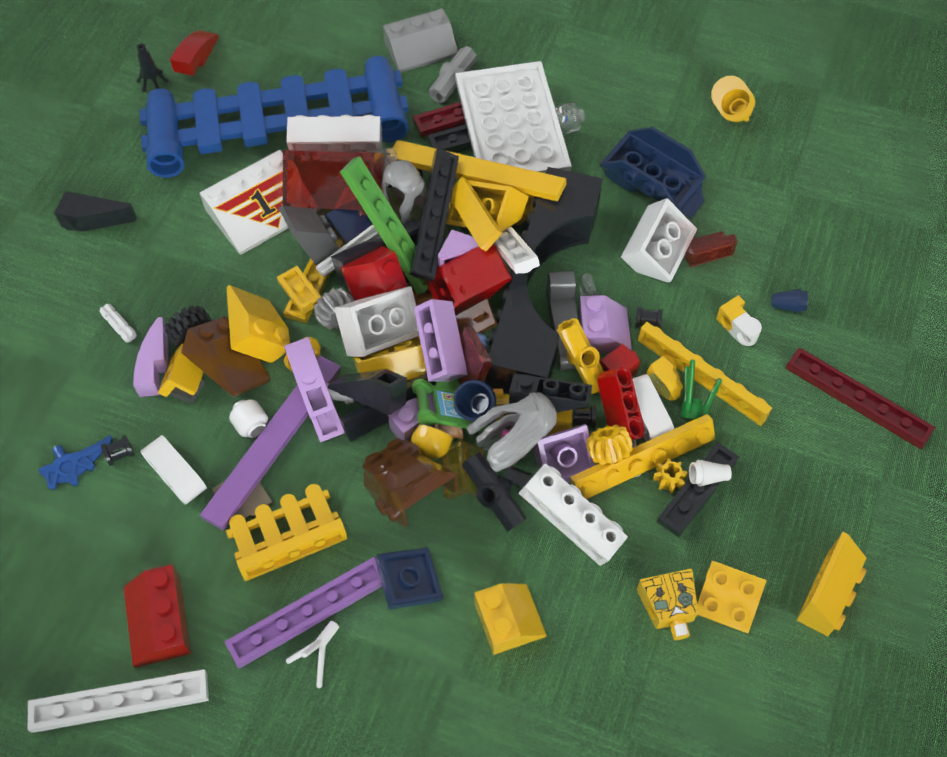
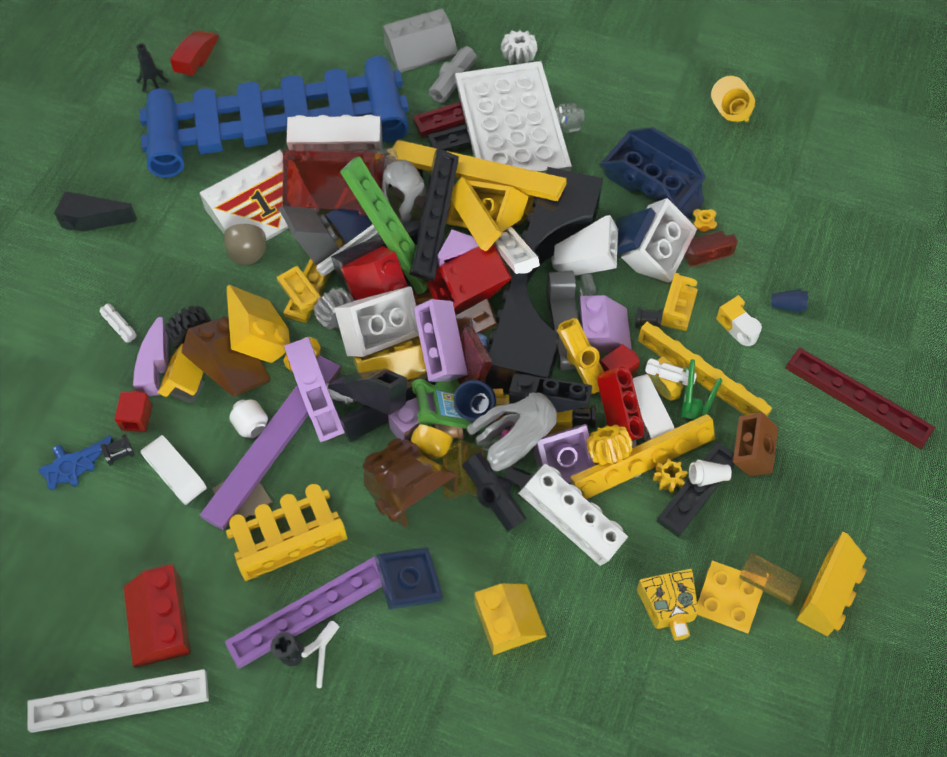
none -> red brick [115,390,153,432]
none -> dark tan helmet [224,224,266,265]
none -> black bush [271,632,305,667]
none -> white gear [501,30,537,65]
none -> white slope [551,215,618,276]
none -> dark blue tile [615,207,656,255]
none -> white axle [645,358,697,385]
none -> yellow hinge [661,273,698,331]
none -> yellow plate [693,209,717,232]
none -> dark orange brick [733,412,778,477]
none -> clear yellow panel [739,552,803,605]

